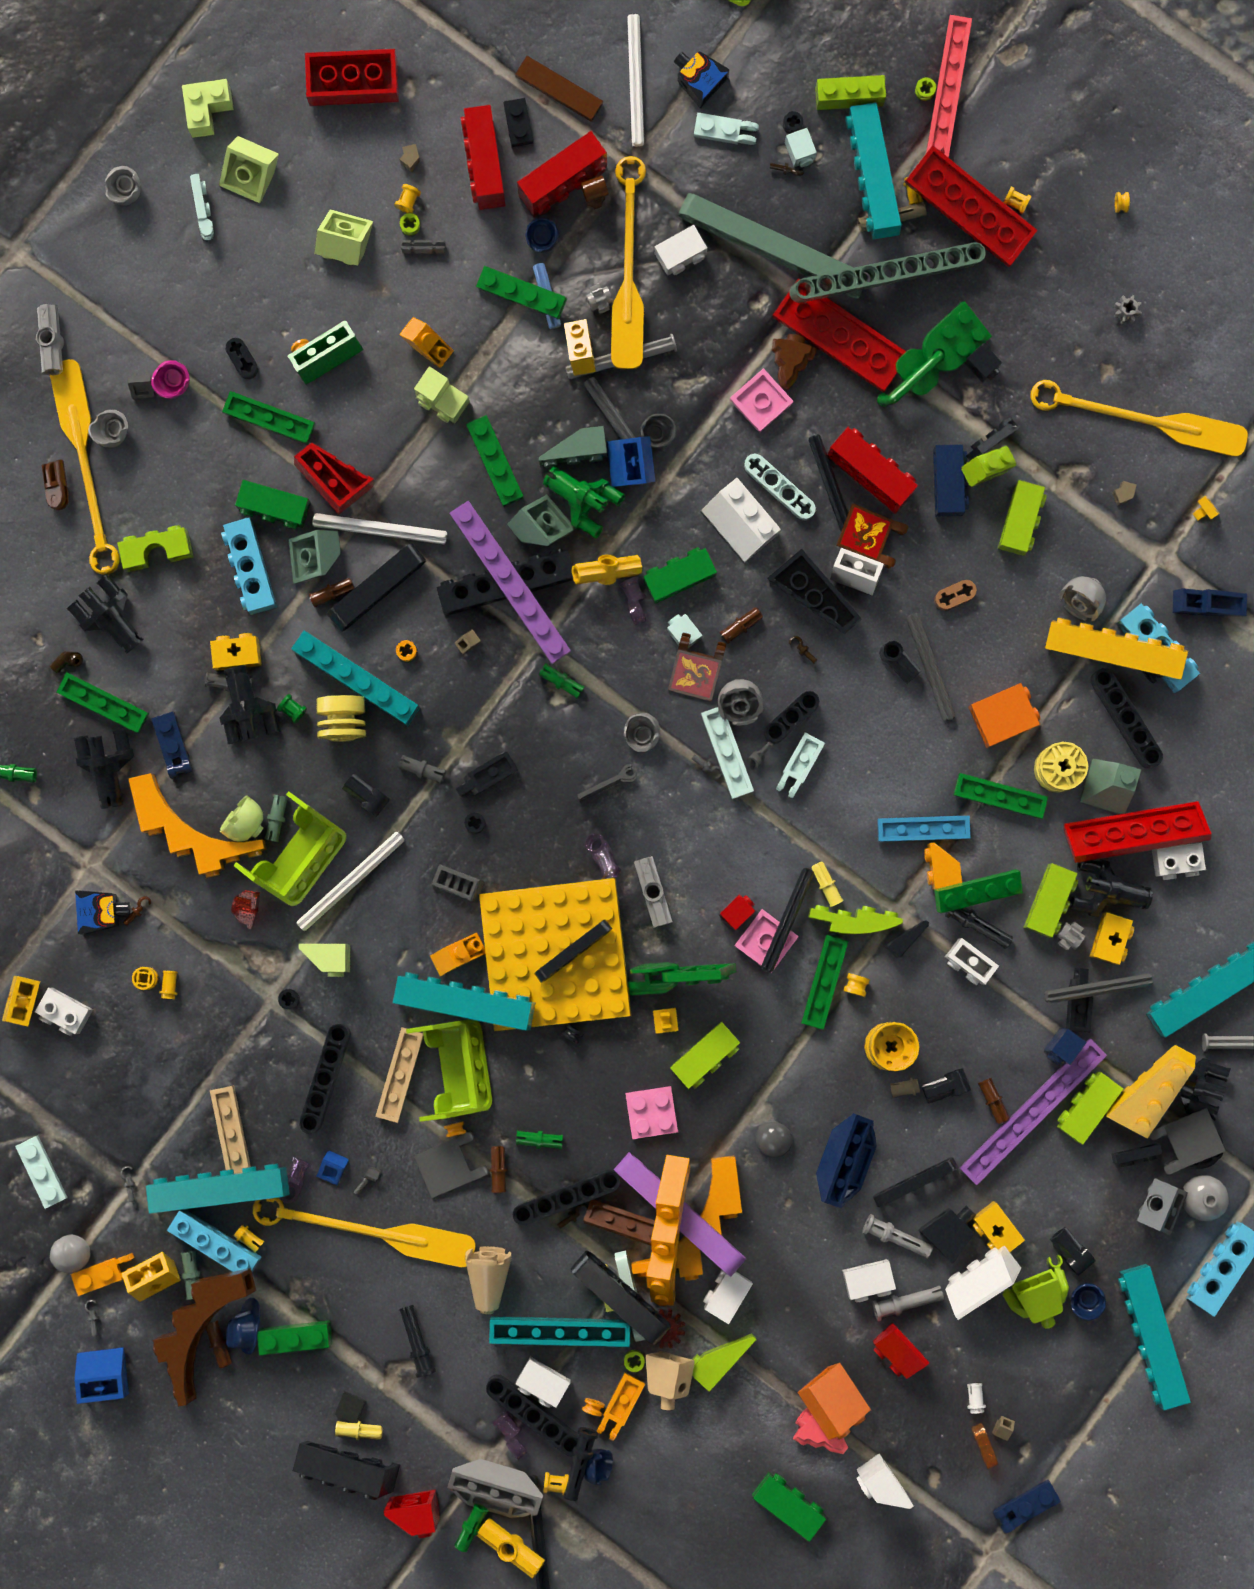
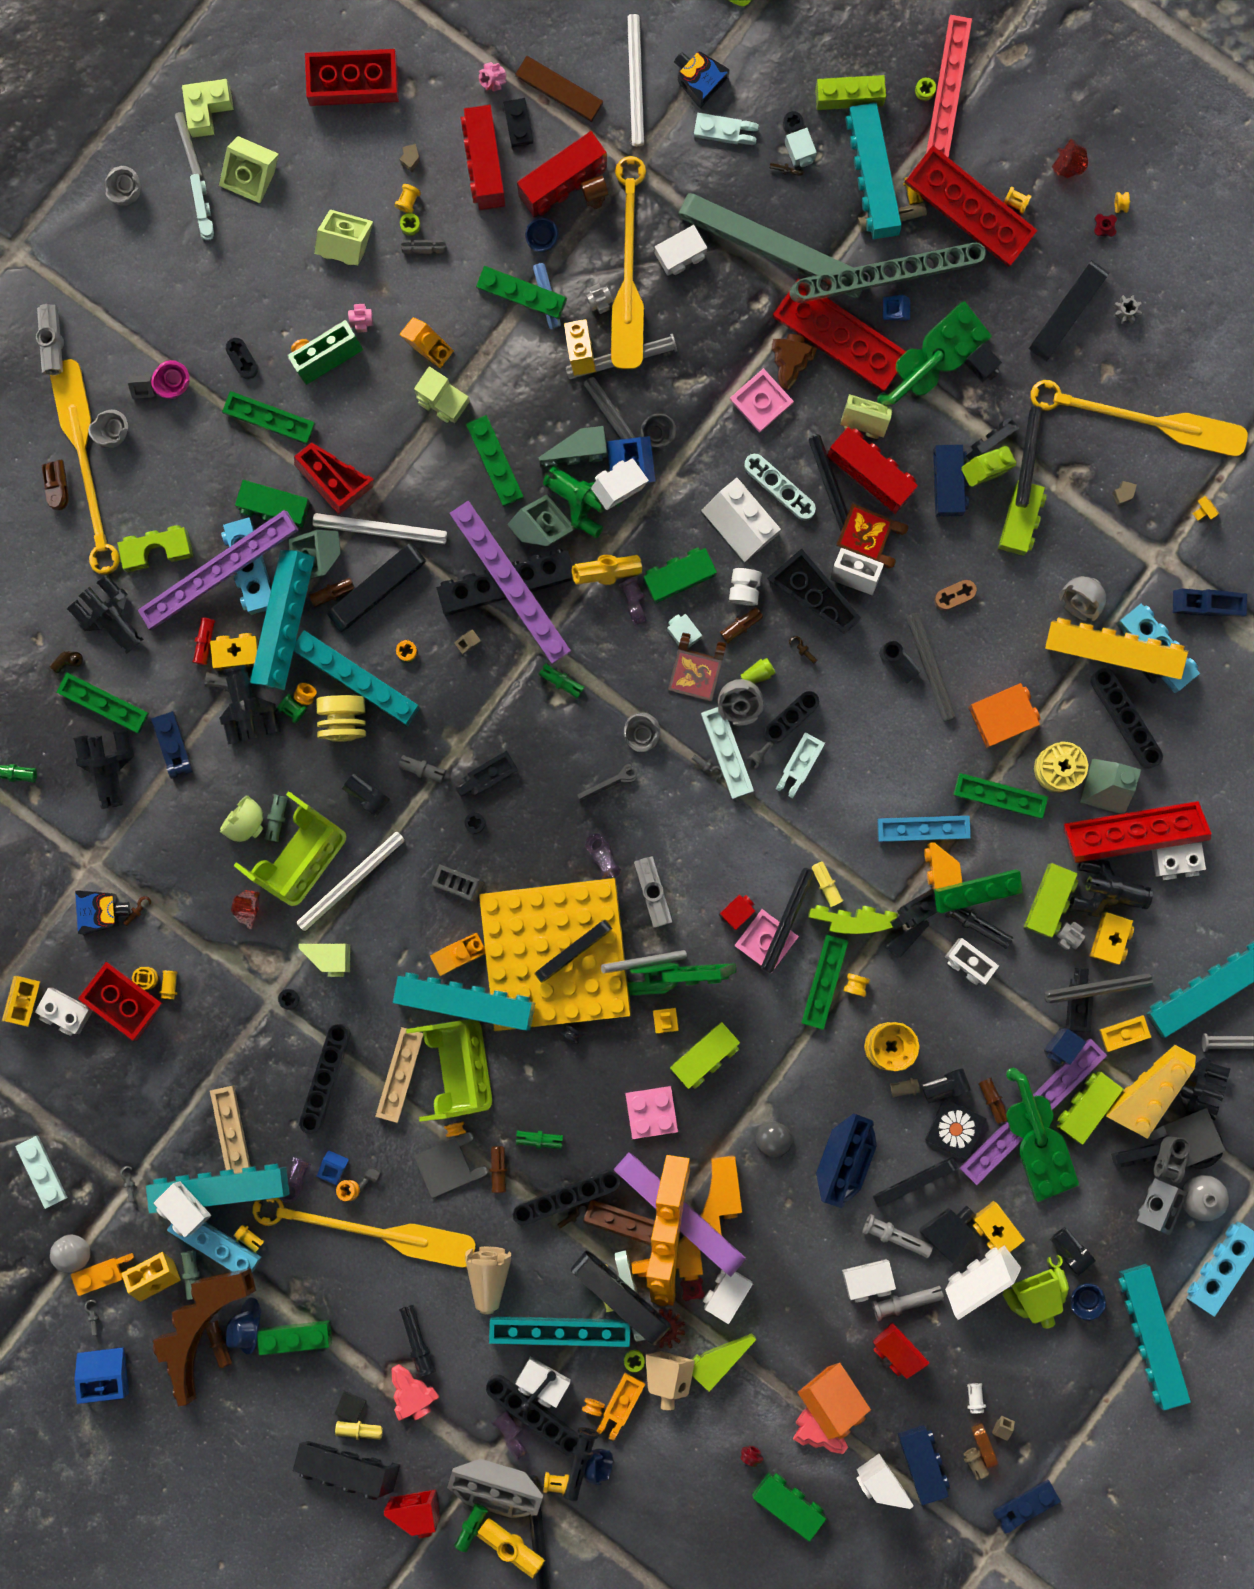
light orange arch [129,773,267,878] -> none
none -> red slope [78,962,162,1041]
none -> medium lavender plate [138,510,299,630]
none -> white brick [154,1181,212,1237]
none -> light grey bar [175,112,202,178]
none -> red pin [192,618,215,665]
none -> teal brick [250,550,315,690]
none -> light orange bush [294,683,317,705]
none -> light orange bush [336,1180,360,1201]
none -> bright pink gear [348,304,373,333]
none -> coral rock [392,1364,439,1421]
none -> bright pink gear [479,62,506,92]
none -> black hinge [521,1371,556,1411]
none -> white brick [591,458,649,510]
none -> light grey bar [601,950,687,974]
none -> dark red plate [680,1276,705,1301]
none -> white wheel [729,568,762,606]
none -> dark red plate [740,1446,763,1467]
none -> lime cone [741,658,776,684]
none -> yellowish green slope [840,394,892,439]
none -> blue slope [883,295,910,321]
none -> black hinge [890,889,938,929]
none -> dark blue brick [898,1425,950,1505]
none -> tile [925,1098,987,1160]
none -> dark tan pin [964,1448,989,1480]
none -> green plate [1006,1068,1079,1202]
none -> black axle [1015,406,1043,508]
none -> black beam [1029,260,1110,362]
none -> clear red piece [1052,139,1088,178]
none -> dark red plate [1094,214,1117,237]
none -> yellow plate [1099,1015,1151,1052]
none -> dark grey piece [1154,1136,1190,1183]

